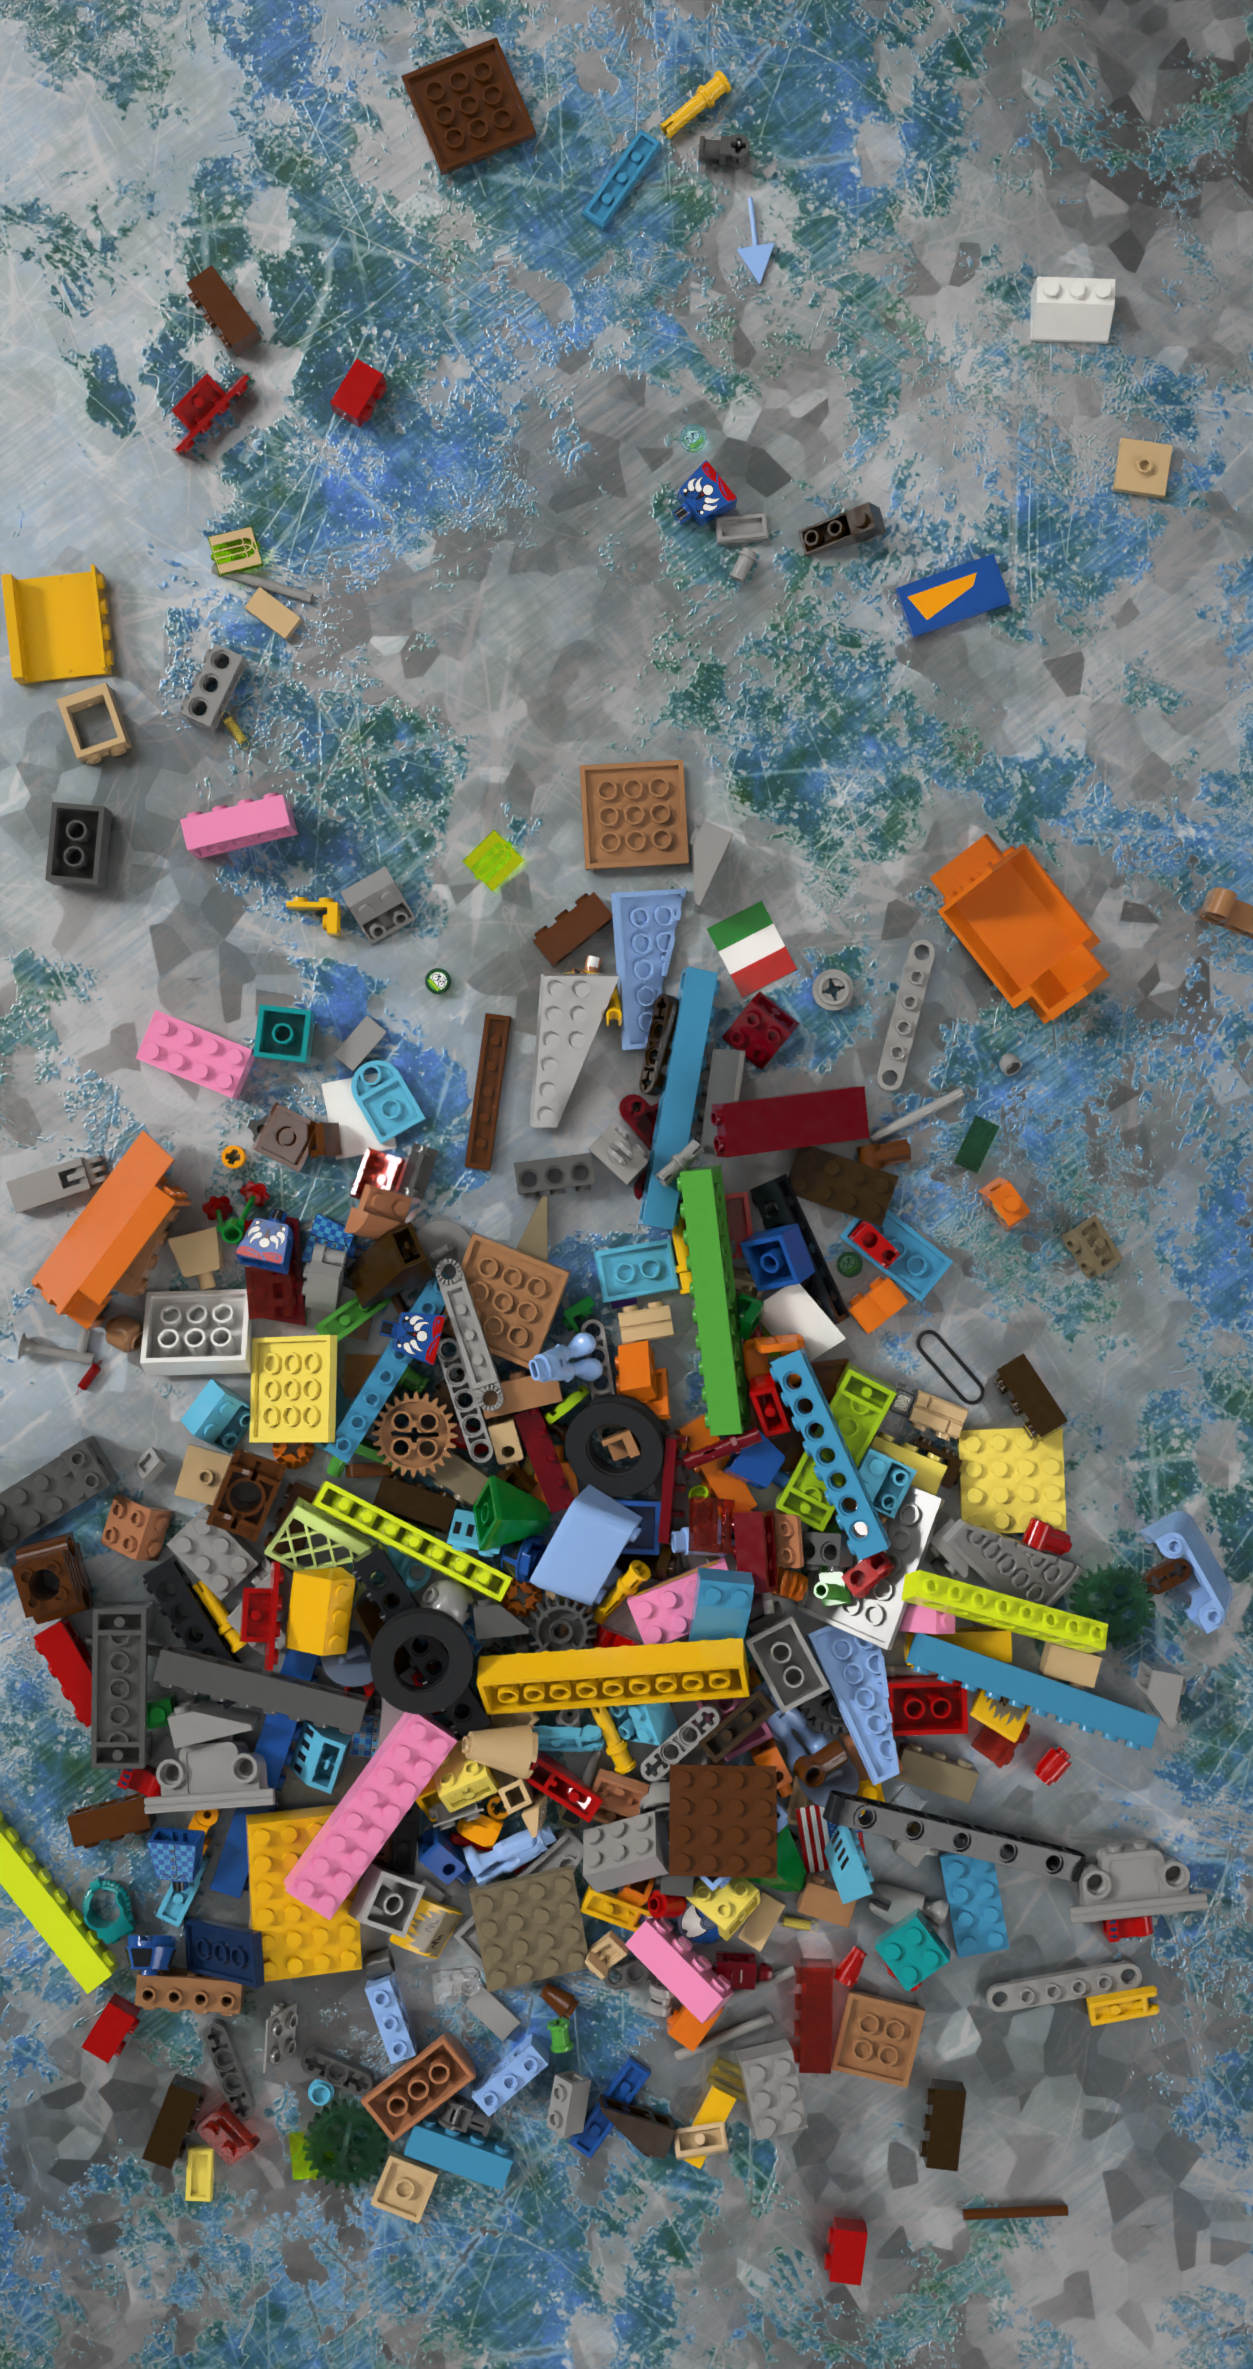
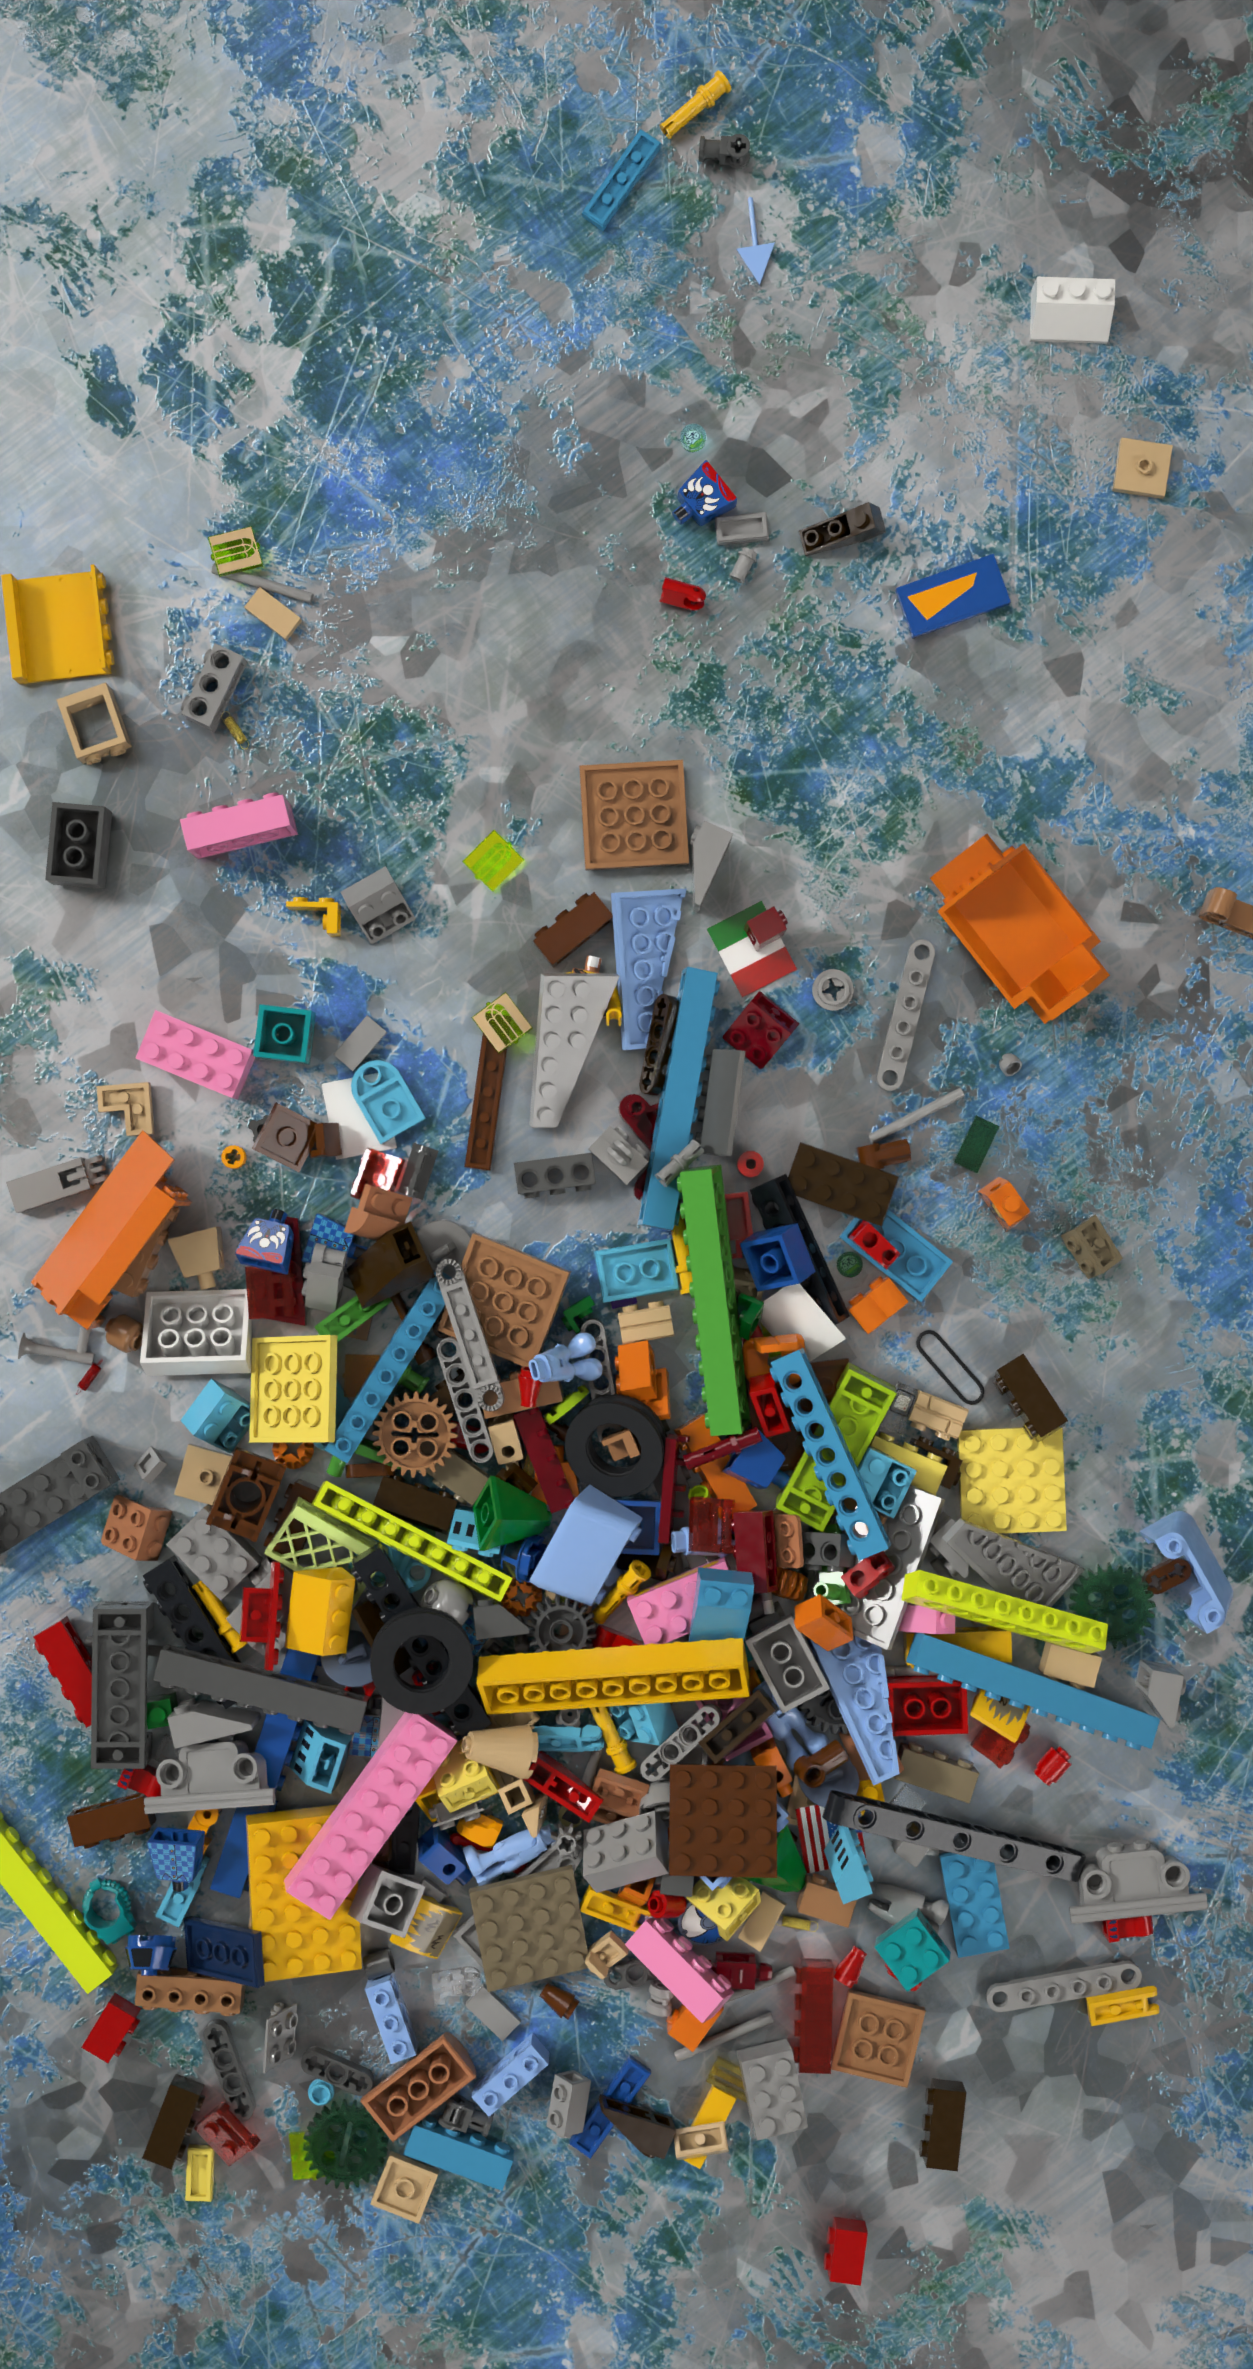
reddish brown piece [11,1531,94,1624] -> none
red bracket [170,373,250,454] -> none
reddish brown brick [187,265,261,356] -> none
plant [202,1181,270,1246] -> none
red brick [330,358,387,428] -> none
torso [379,1312,445,1365] -> none
reddish brown plate [401,37,536,176] -> none
tile [425,968,452,995] -> none
light orange bush [487,1793,508,1820] -> none
dark tan slope [516,1196,548,1262] -> none
bright green bush [547,2018,574,2053] -> none
dark red brick [710,1086,870,1158] -> none
reddish brown bar [962,2204,1068,2220] -> none
red piece [1021,1517,1072,1556] -> none
none -> tan plate [96,1082,155,1136]
none -> piece [471,992,533,1054]
none -> red cone [518,1366,543,1407]
none -> light grey gear [551,1823,582,1858]
none -> red piece [659,577,706,611]
none -> red brick [736,1151,764,1178]
none -> dark red brick [744,906,788,951]
none -> orange brick [794,1594,854,1651]

